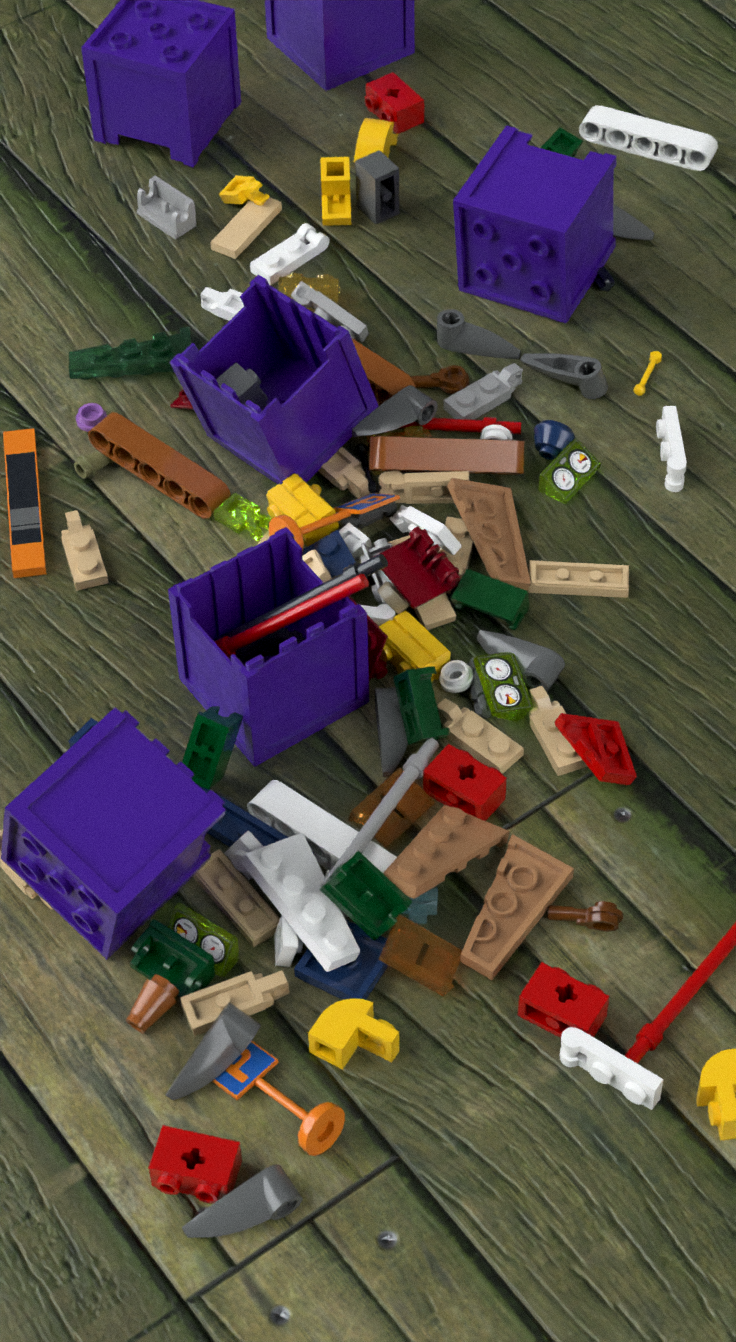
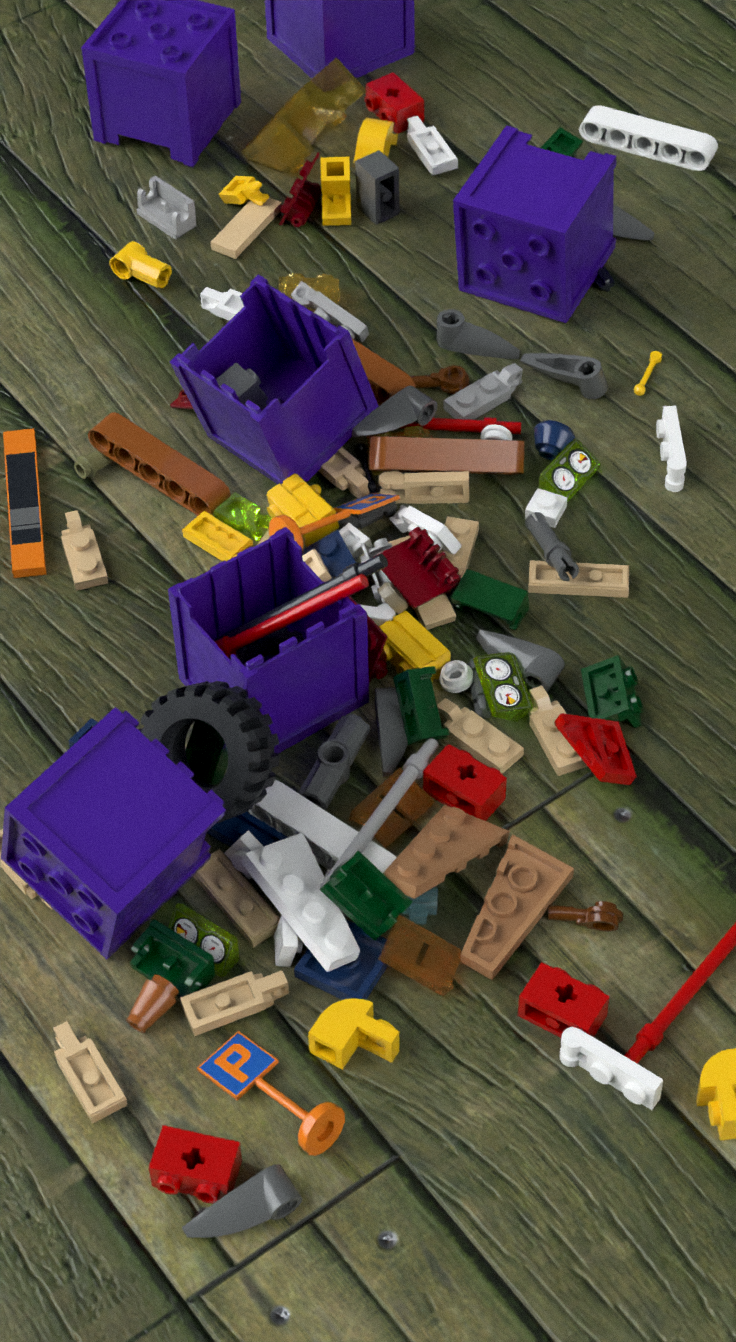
clear green wing [69,326,191,380] -> none
medium lavender plate [76,403,107,432] -> none
dark grey piece [165,1002,261,1101] -> none
white plate [250,223,330,285] -> none
medium nougat wing [447,478,531,591] -> none
none -> tan hinge [53,1021,128,1124]
none -> yellow piece [110,241,172,289]
none -> black tyre [138,681,280,823]
none -> yellow plate [182,511,254,561]
none -> clear yellow windscreen [241,57,367,174]
none -> dark red hinge [279,152,322,227]
none -> dark grey piece [298,713,370,811]
none -> white hinge [407,116,458,176]
none -> white plate [525,488,567,528]
none -> dark grey pin [525,512,579,581]
none -> dark green bracket [581,655,644,728]

